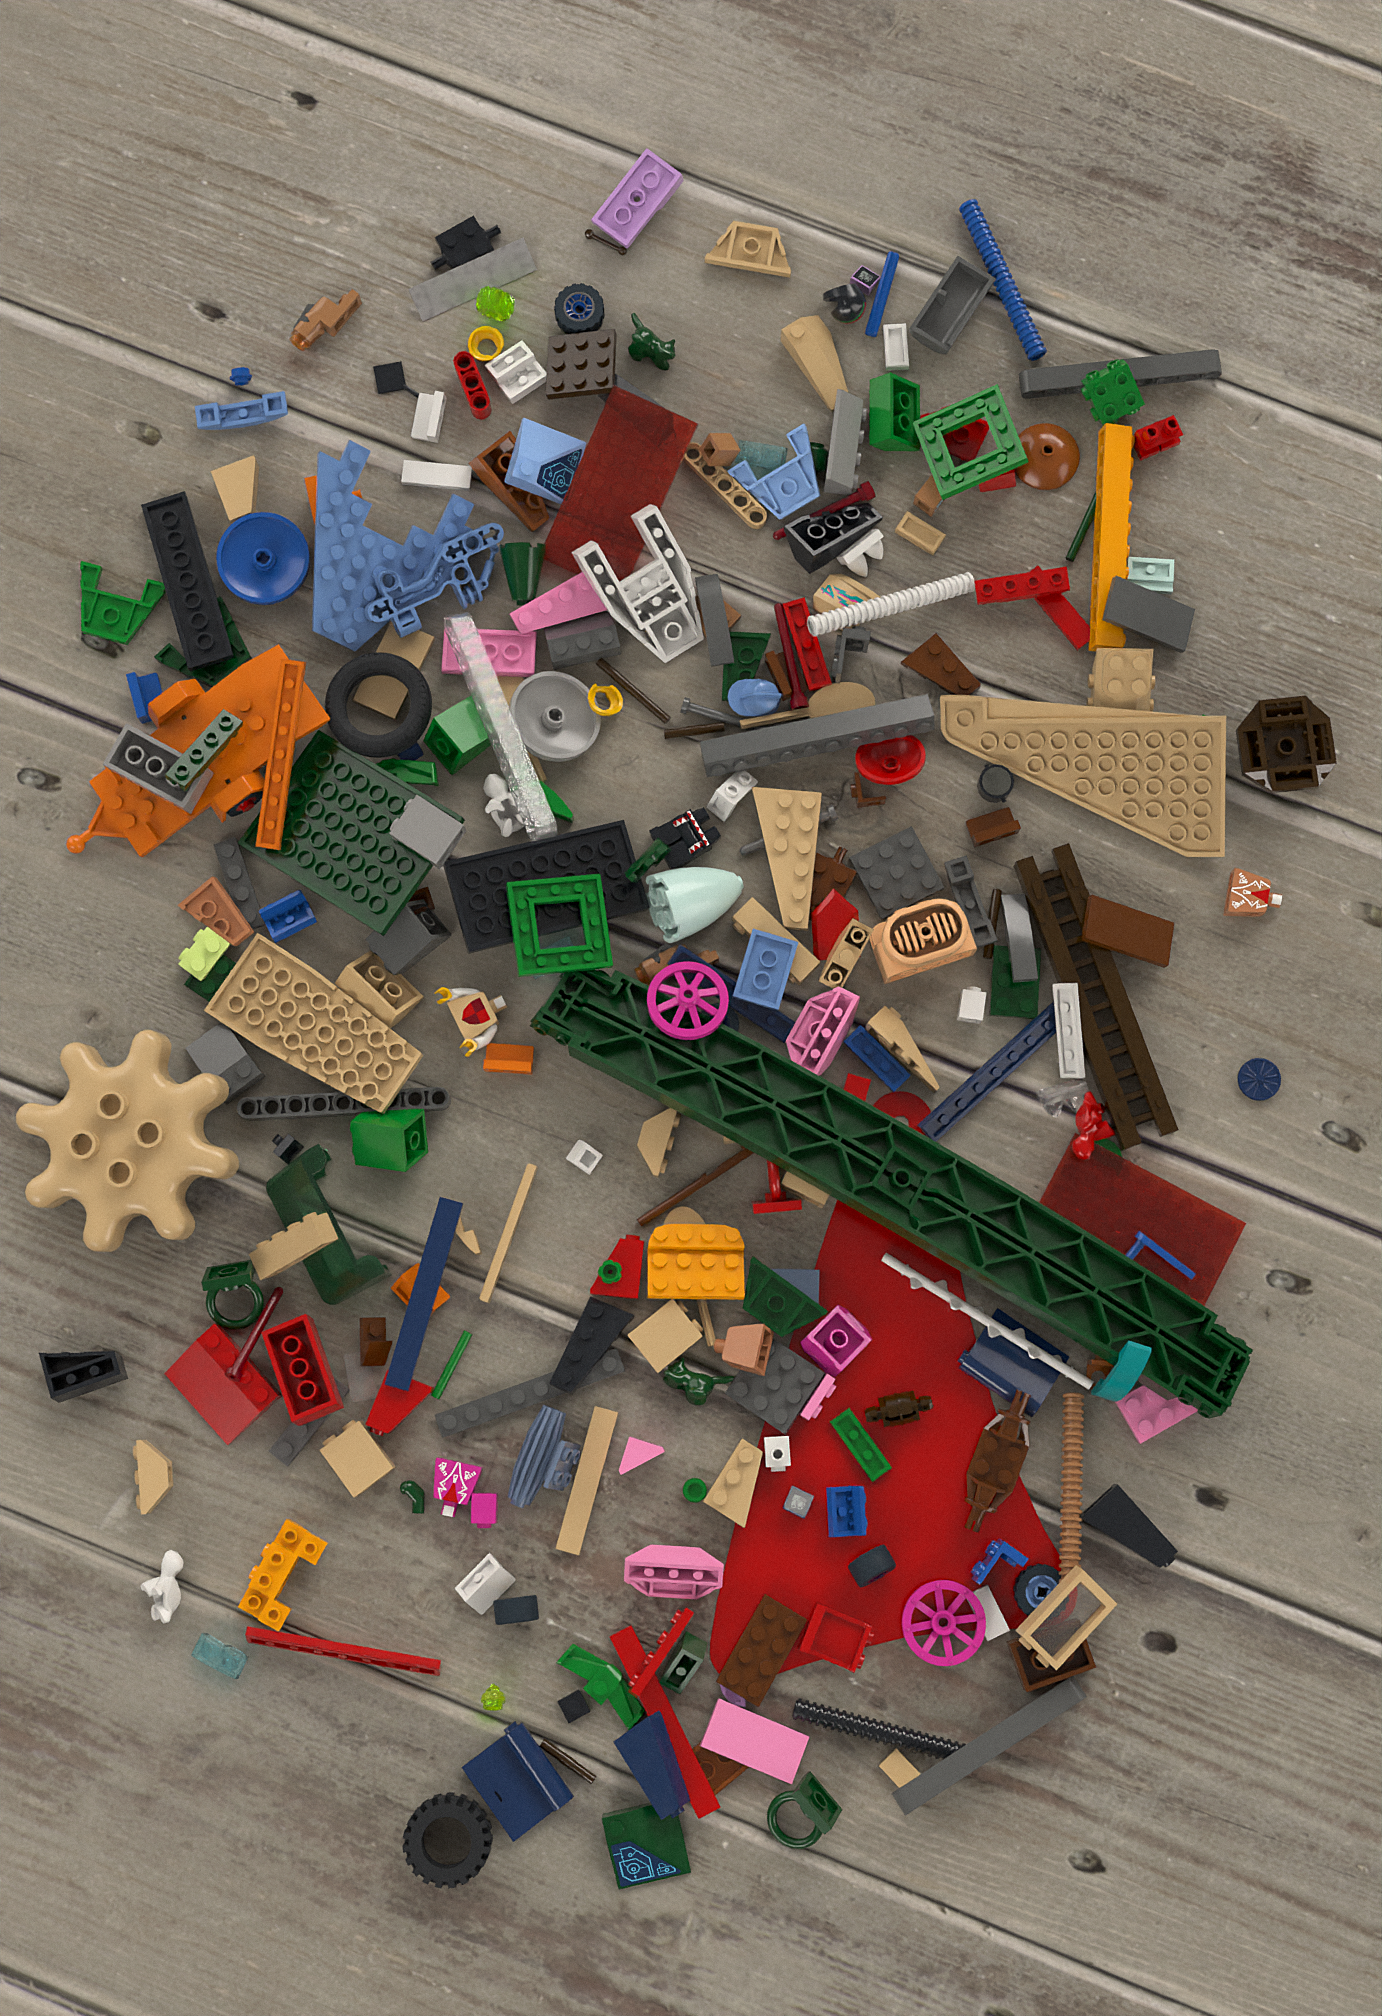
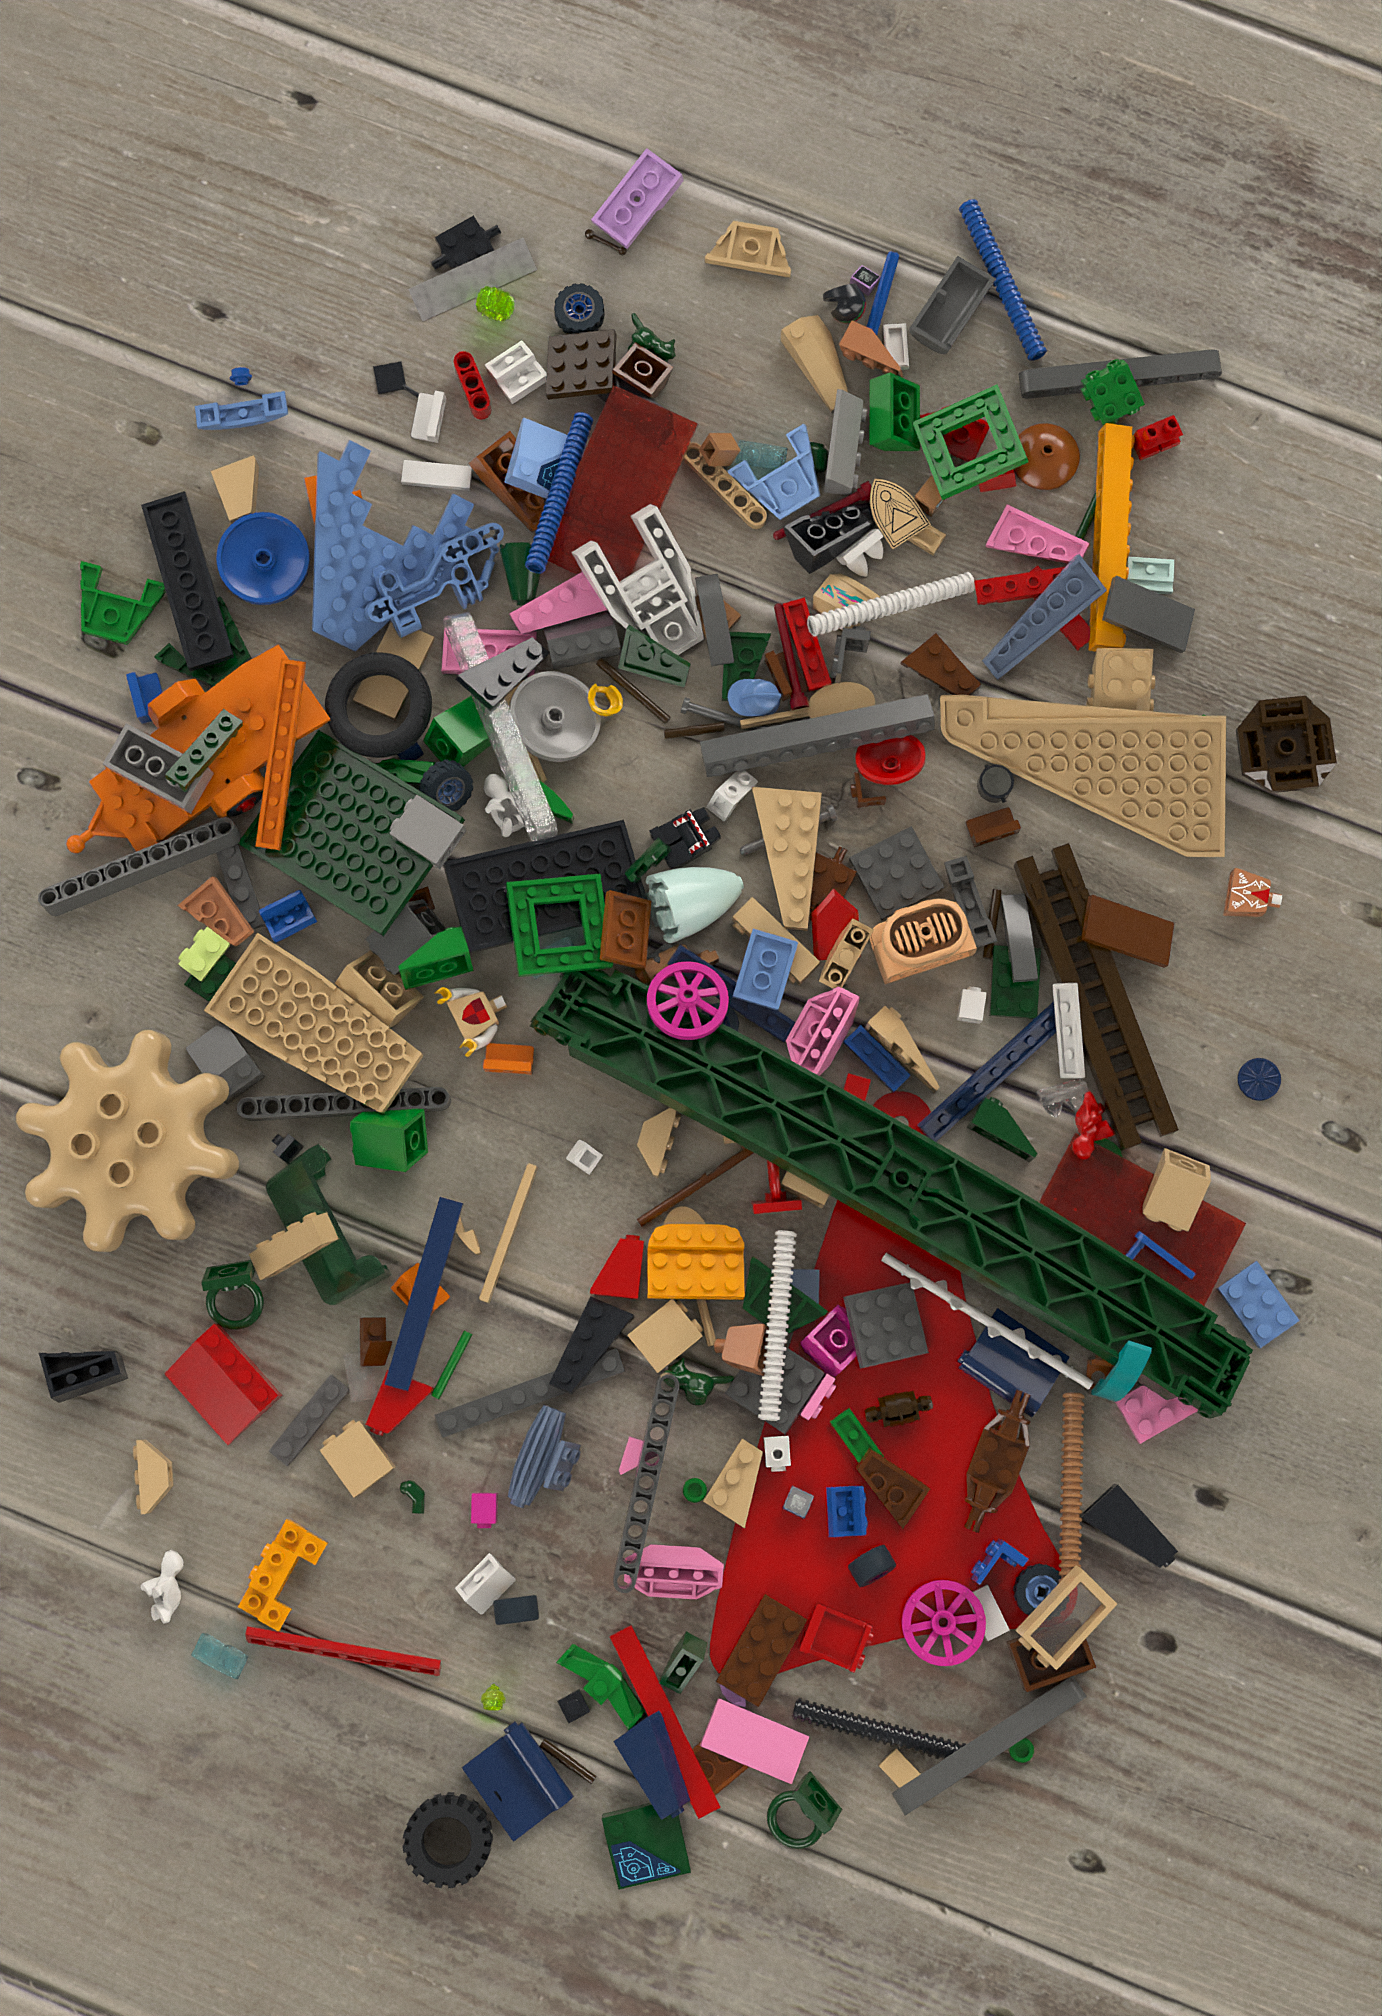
dark red bar [224,1287,283,1382] -> none
red brick [261,1314,344,1426] -> none
medium nougat plate [289,289,362,351] -> none
dark pink torso [433,1457,483,1517] -> none
yellow piece [468,326,504,361] -> none
tan tile [556,1406,618,1555] -> none
green plate [598,1260,622,1284] -> none
red plate [628,1607,694,1698] -> none
none -> dark grey beam [38,817,241,916]
none -> green slope [398,927,474,990]
none -> black wheel [419,760,474,811]
none -> wing [455,637,549,711]
none -> blue piece [525,412,594,573]
none -> dark orange tile [600,890,652,970]
none -> reddish brown slope [612,342,673,398]
none -> dark grey beam [613,1373,679,1593]
none -> dark green wing [618,625,691,687]
none -> white piece [758,1230,797,1421]
none -> nougat slope [839,321,904,378]
none -> dark grey plate [843,1282,929,1369]
none -> reddish brown wing [856,1448,930,1529]
none -> tan shield [870,479,931,550]
none -> dark green slope [967,1097,1038,1162]
none -> sand blue wing [982,554,1107,680]
none -> bright pink wing [986,505,1090,564]
none -> green tile [1008,1737,1034,1763]
none -> tan slope [1143,1148,1211,1231]
none -> medium blue plate [1216,1261,1299,1348]

